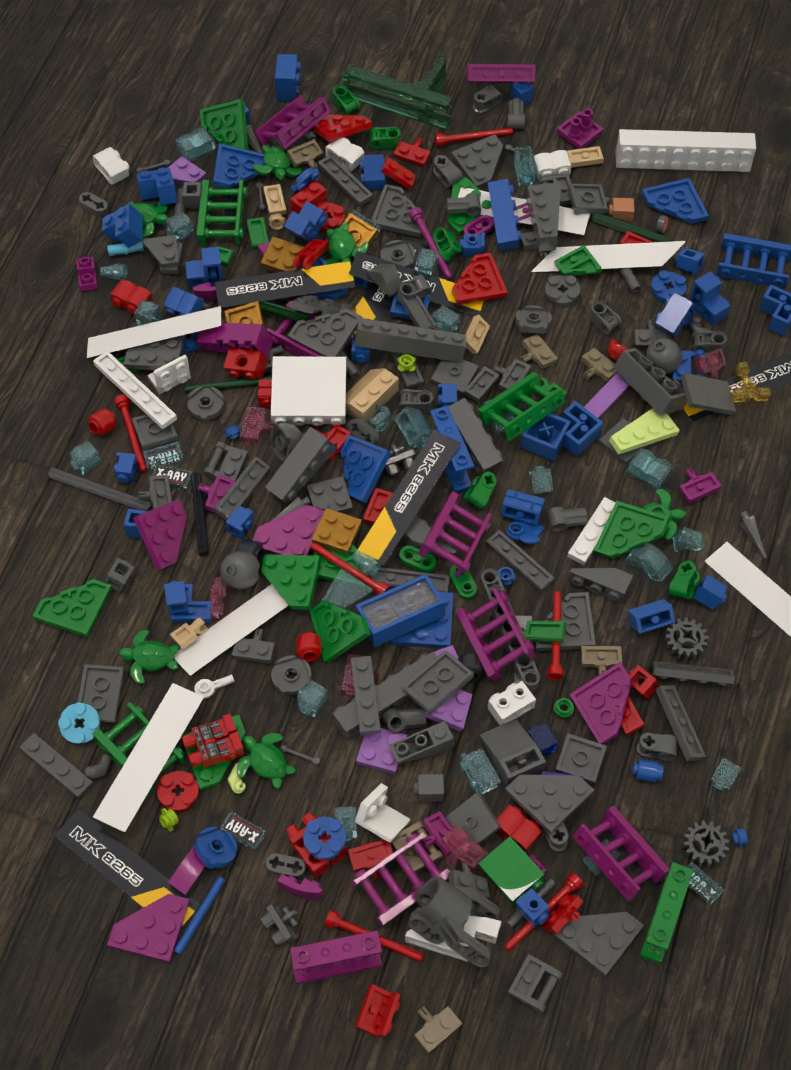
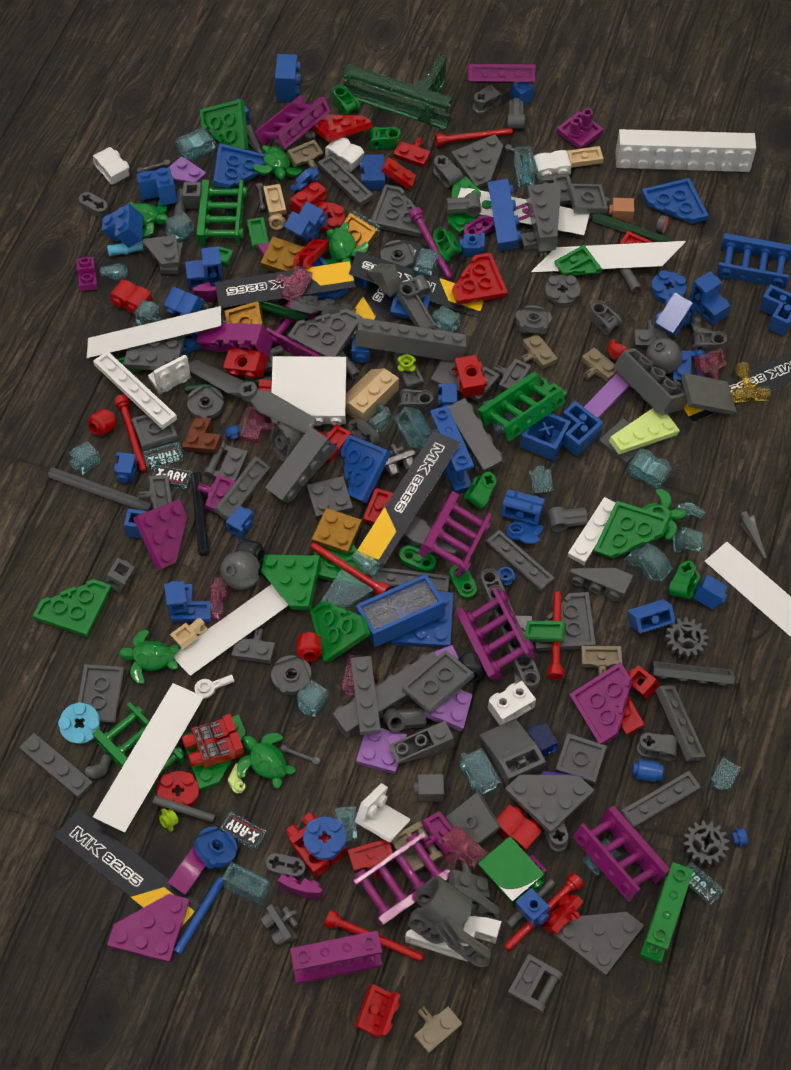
magenta plate [253,505,324,556] -> none
dark grey piece [271,496,311,521] -> none
tan plate [466,315,490,354] -> none
green plate [554,698,574,718] -> none
blue brick [675,247,705,276] -> none
magenta plate [679,468,722,504] -> none
none -> dark grey bar [152,796,215,822]
none -> copper plate [182,417,223,454]
none -> dark grey piece [189,360,316,433]
none -> clear light blue brick [222,862,271,906]
none -> clear pink plate [276,266,313,301]
none -> red brick [454,355,487,398]
none -> dark grey tile [620,771,701,828]
none -> clear light blue arm [675,502,705,518]

